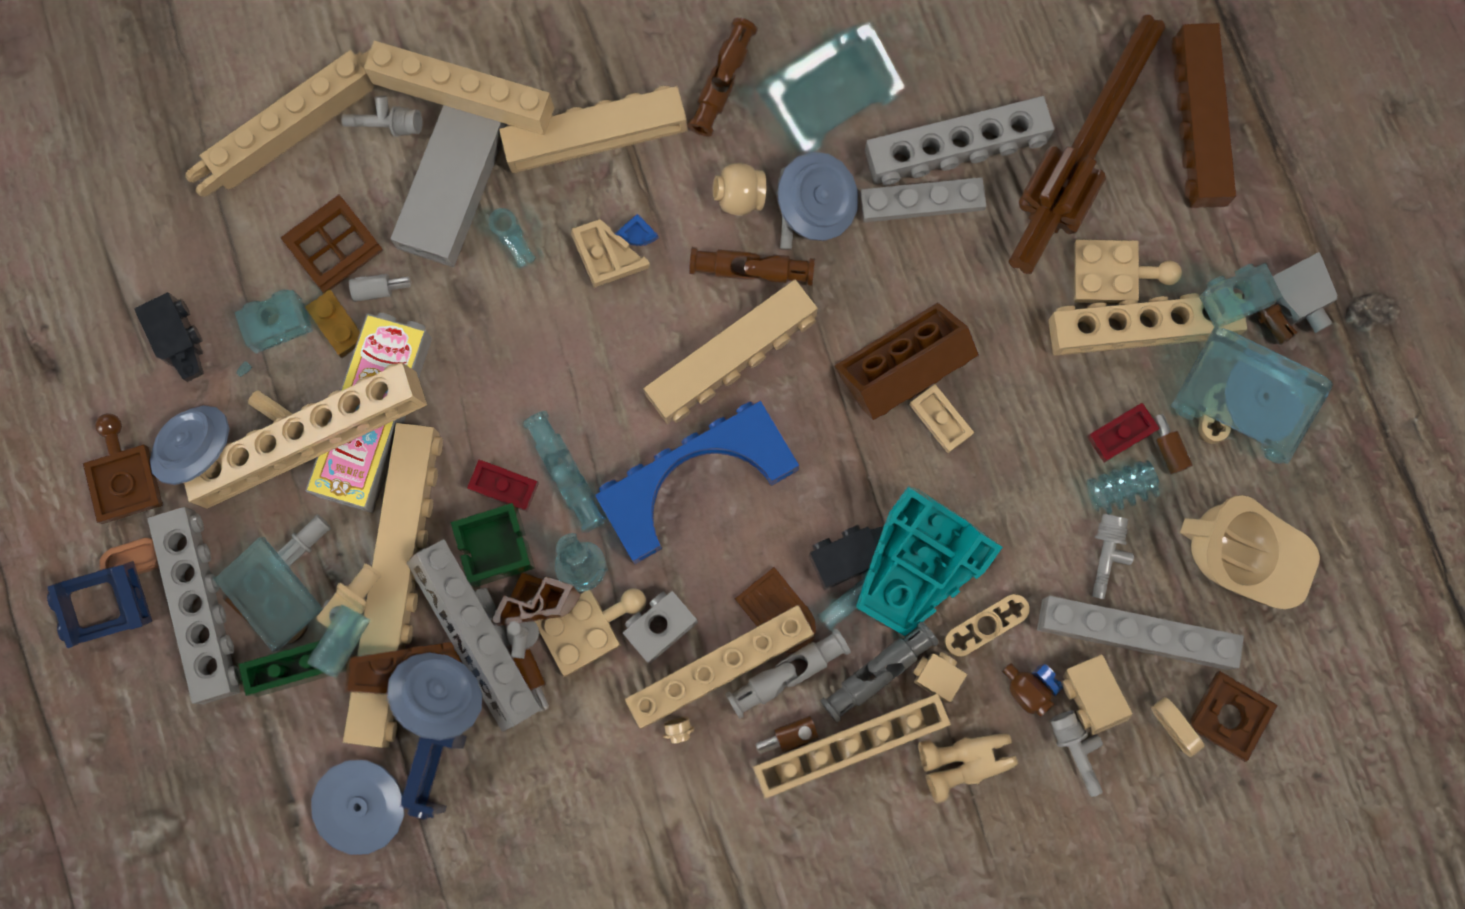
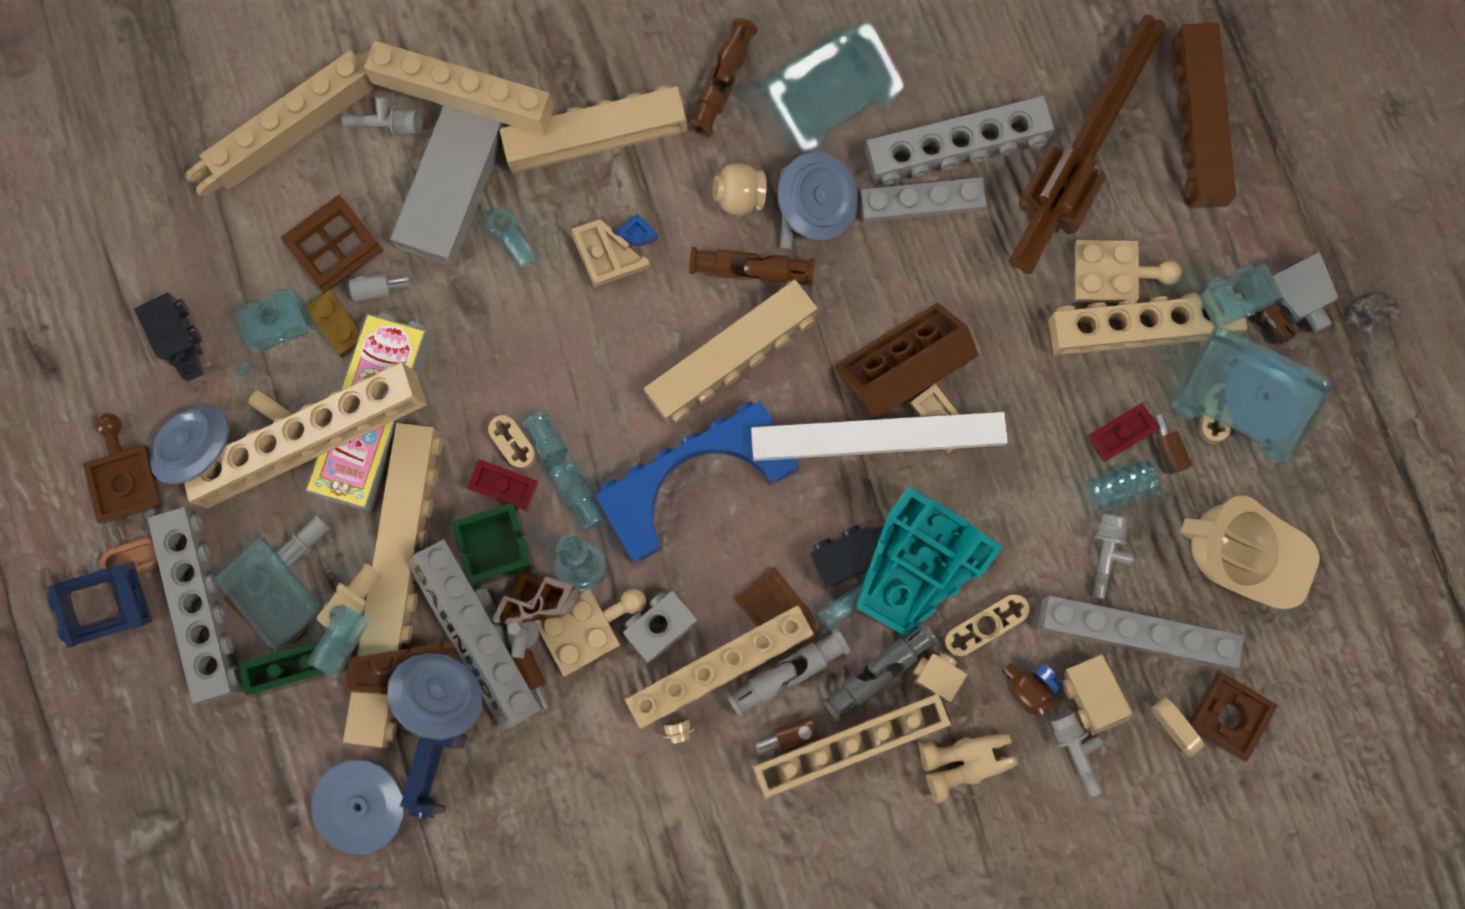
none -> tan beam [488,415,536,470]
none -> white tile [751,412,1008,461]

